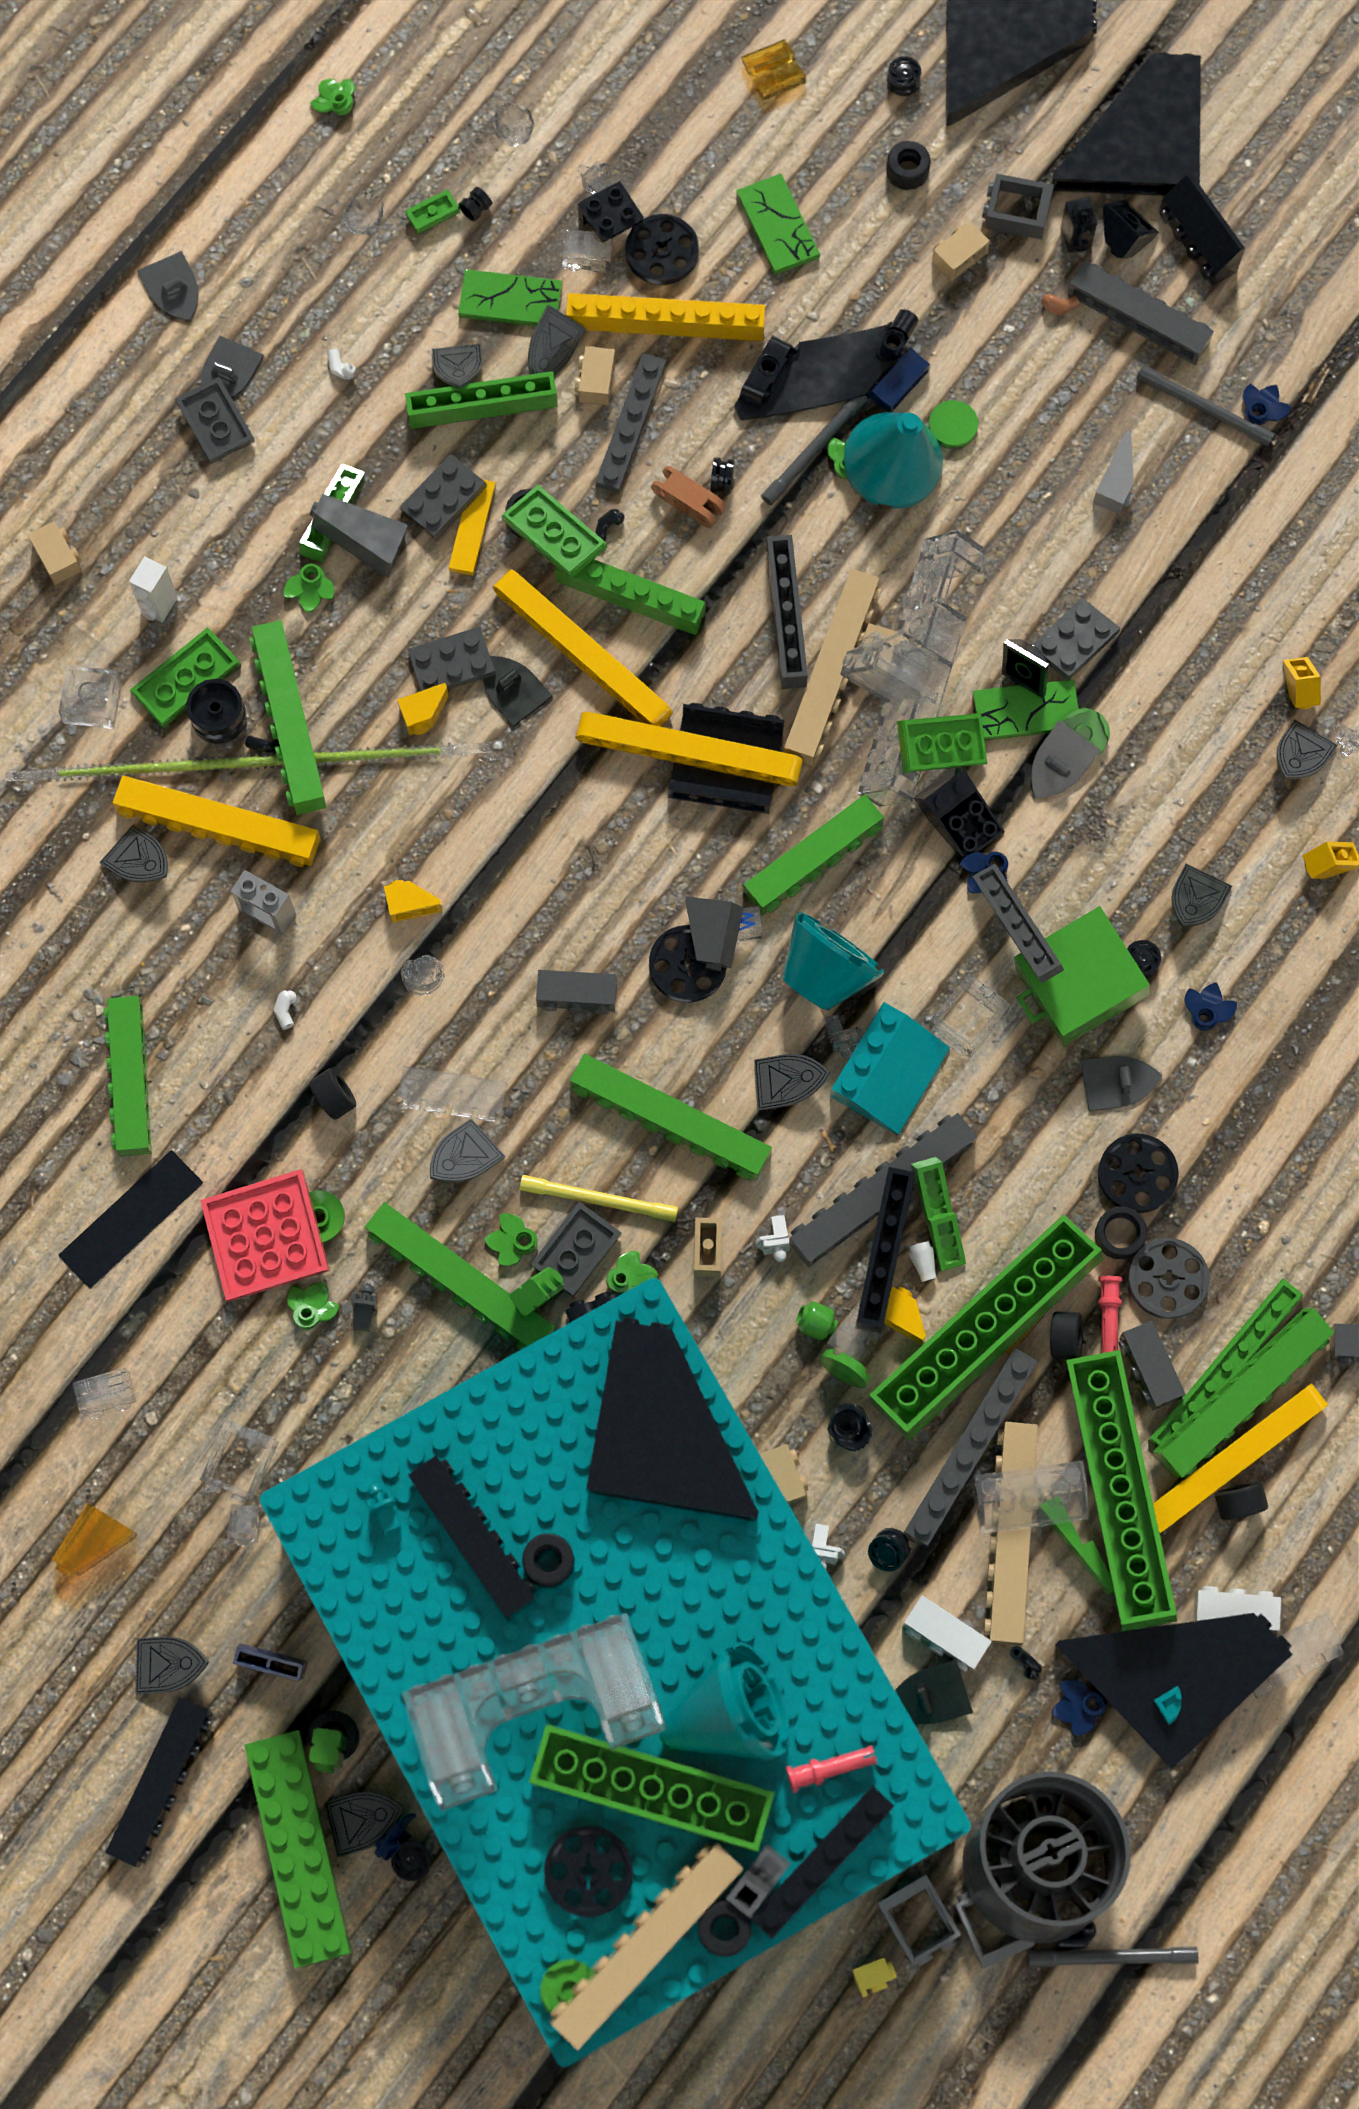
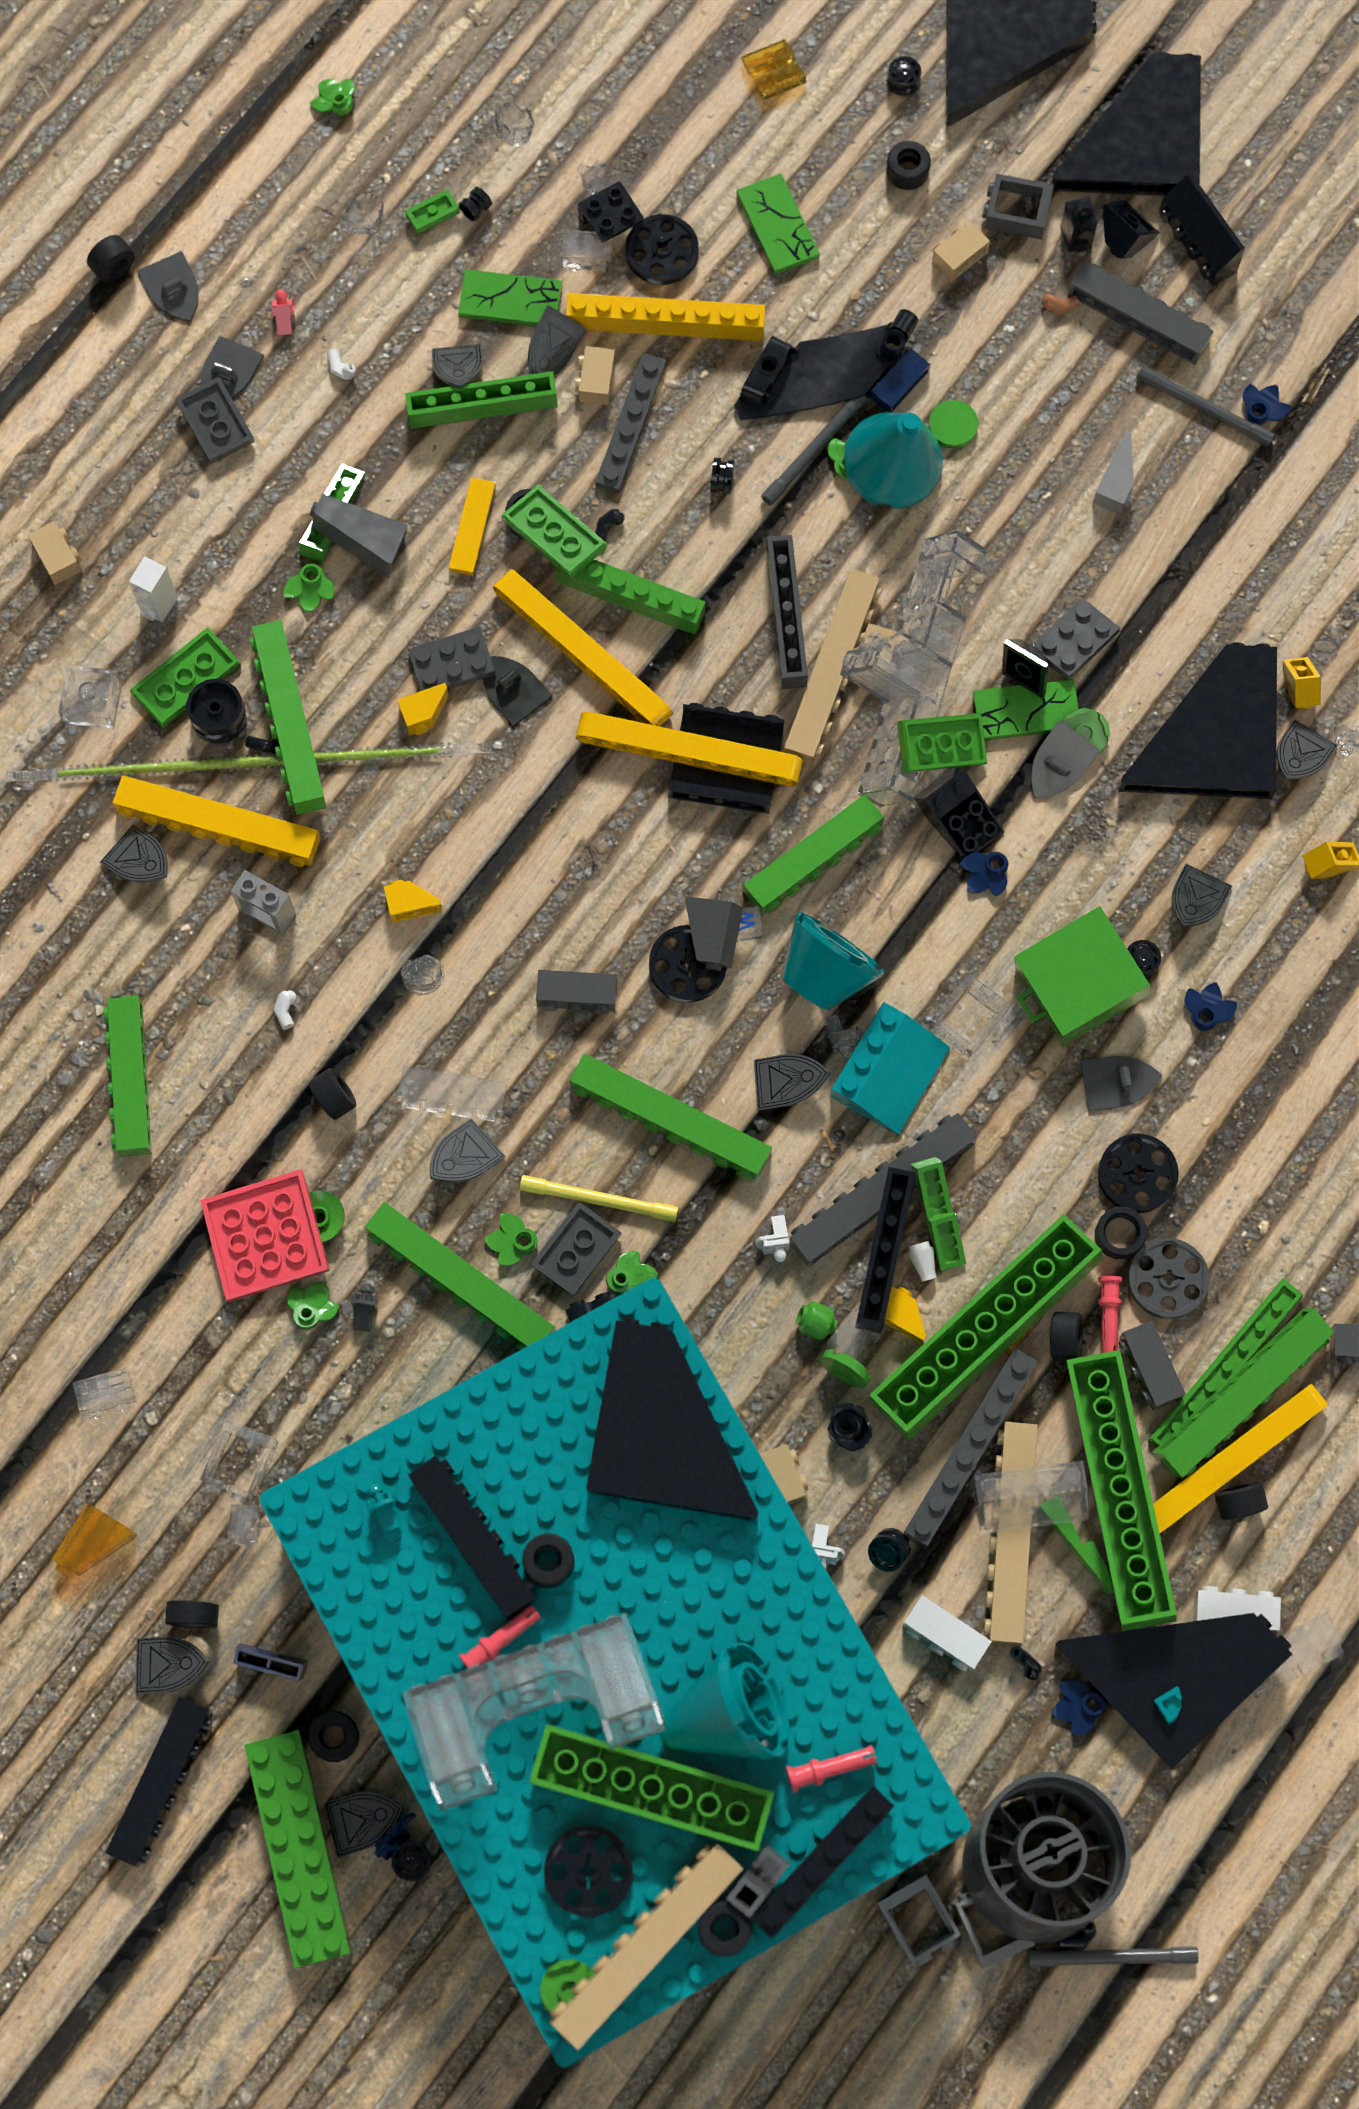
black sticker [59,1150,203,1288] -> none
bright green brick [309,1728,347,1774] -> none
dark grey plate [399,454,487,540] -> none
bright green brick [510,1267,564,1316] -> none
nougat piece [651,466,726,528] -> none
tan brick [694,1218,722,1277] -> none
light yellow brick [851,1958,897,1998] -> none
pearl dark grey shield [895,1660,973,1724] -> none
dark grey plate [973,864,1064,983] -> none
none -> black tyre [86,235,135,283]
none -> black tyre [165,1600,219,1628]
none -> coral piece [271,289,295,335]
none -> coral pin [459,1604,541,1677]
none -> black slope [1118,642,1277,799]

